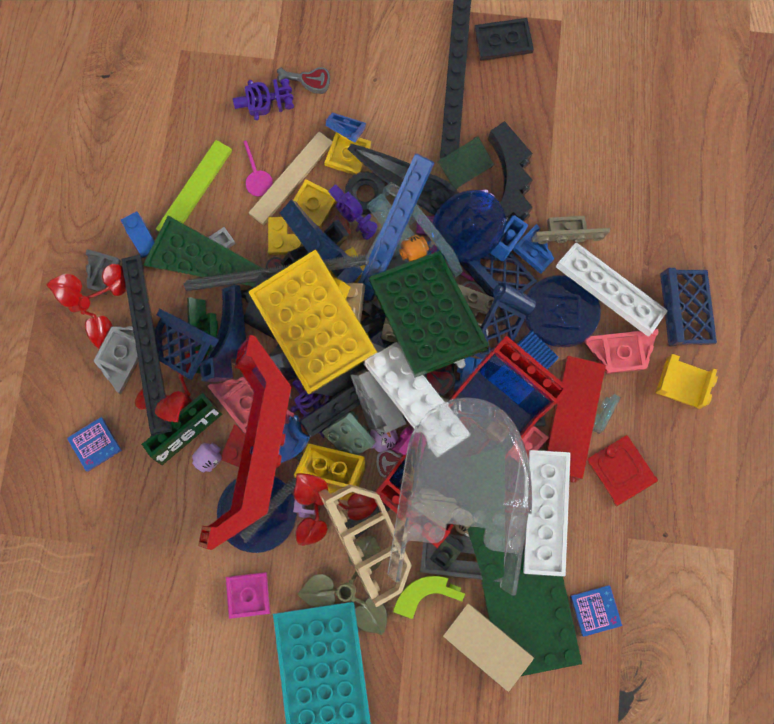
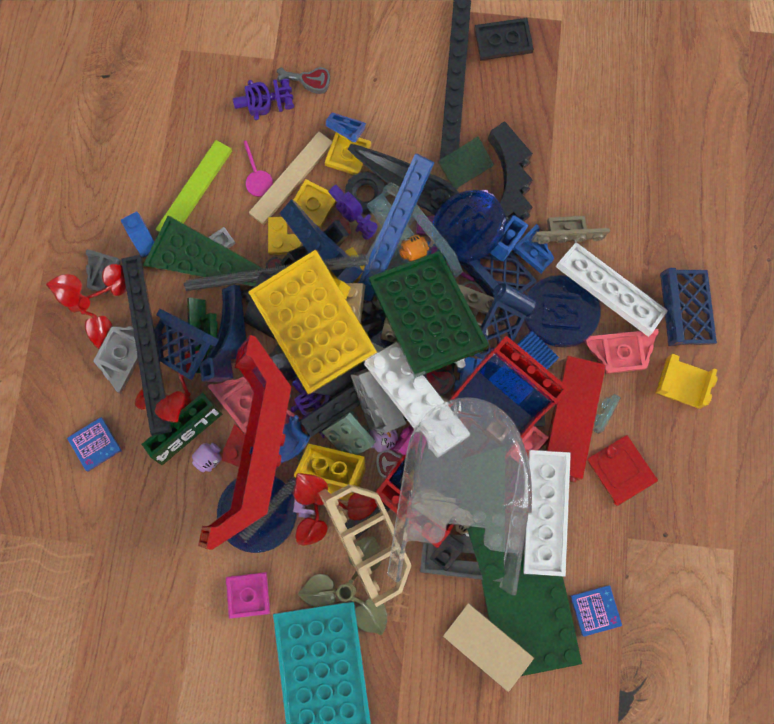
lime arch [393,576,465,619] -> none

